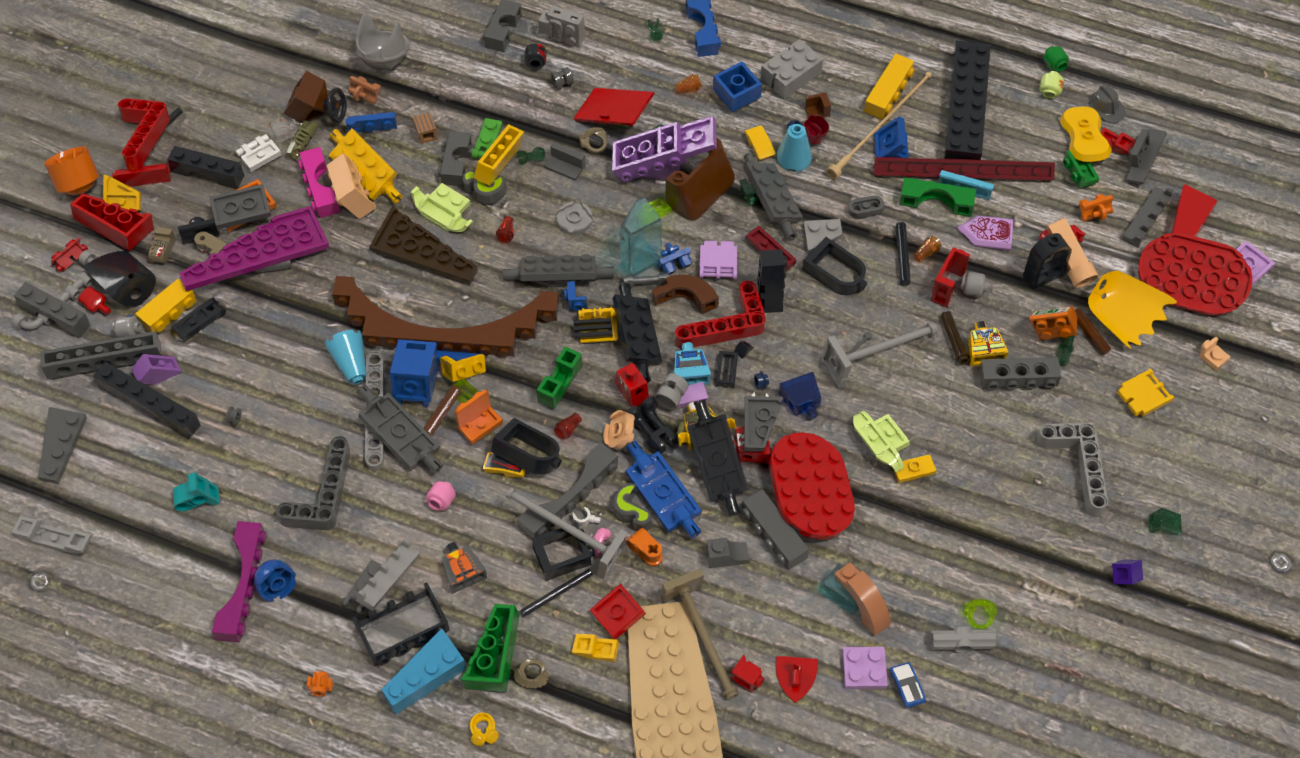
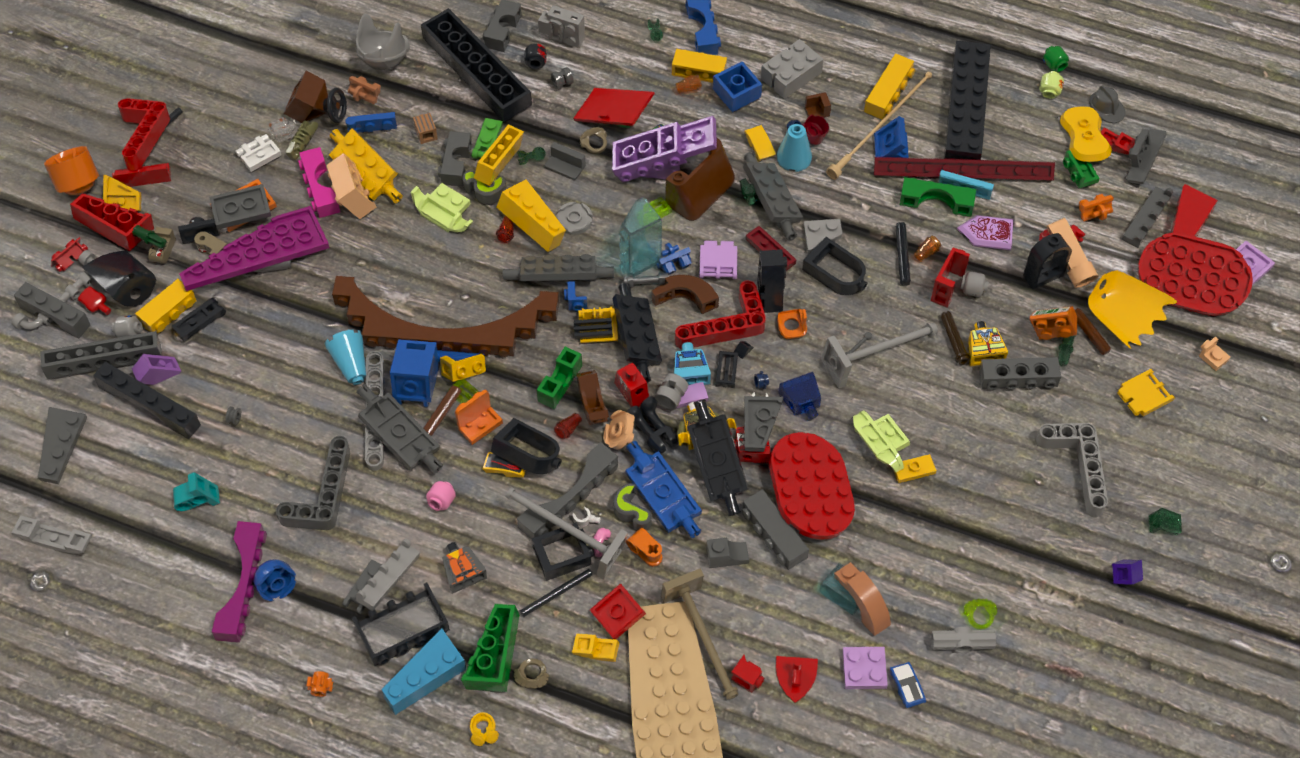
black arch [167,146,245,189] -> none
dark brown wing [369,206,478,285] -> none
dark grey plate [848,196,884,218] -> none
none -> dark green axle [132,225,167,249]
none -> black brick [421,8,532,122]
none -> yellow wedge [496,179,566,252]
none -> reddish brown arch [576,370,609,425]
none -> yellow brick [672,49,727,83]
none -> orange piece [777,309,807,339]

